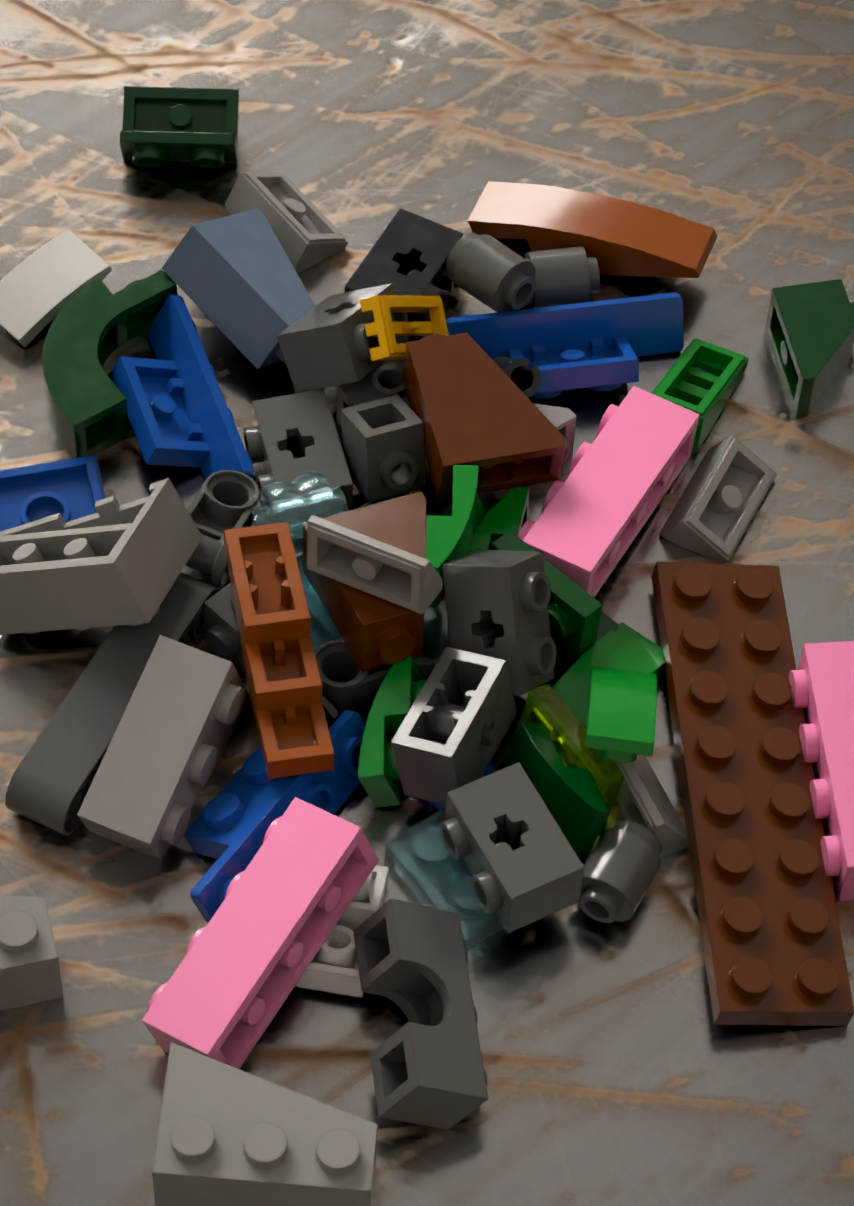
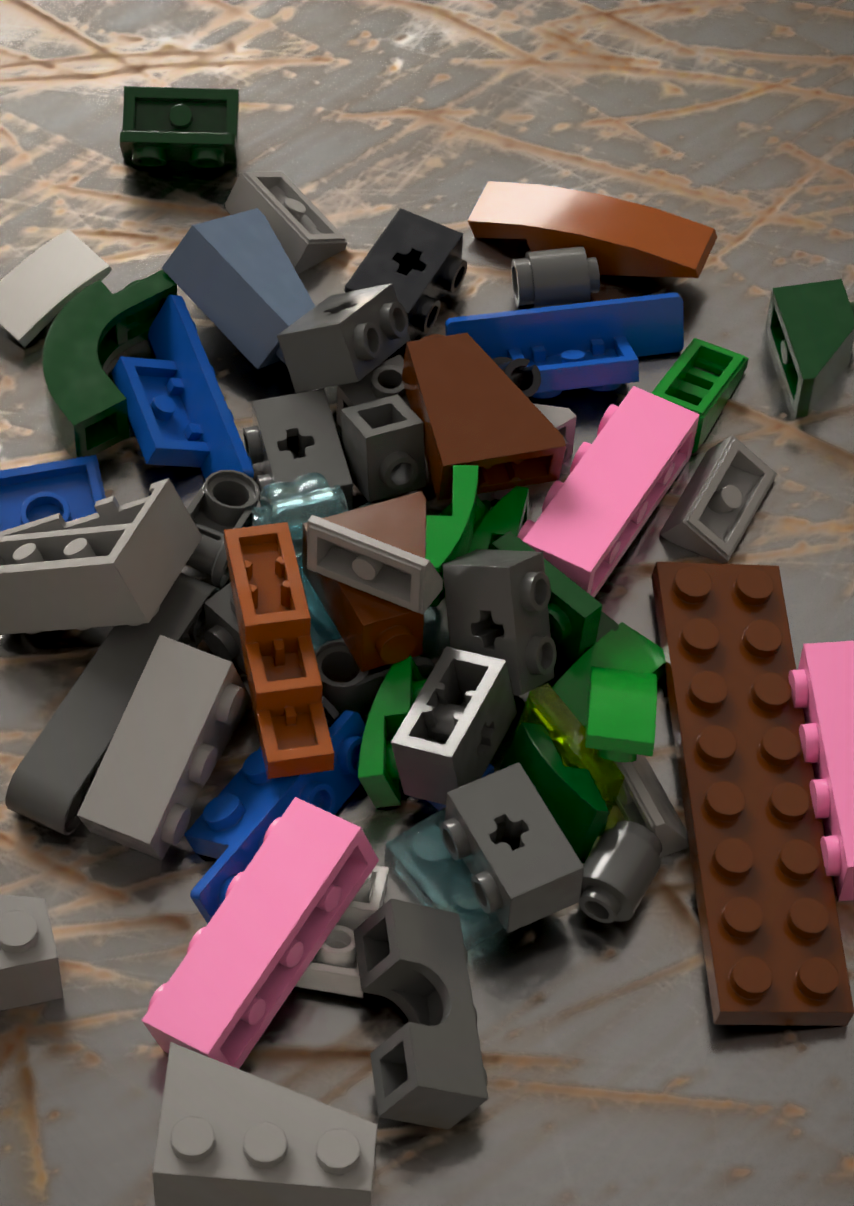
yellow tile [360,295,449,361] -> none
dark grey brick [447,233,536,313] -> none

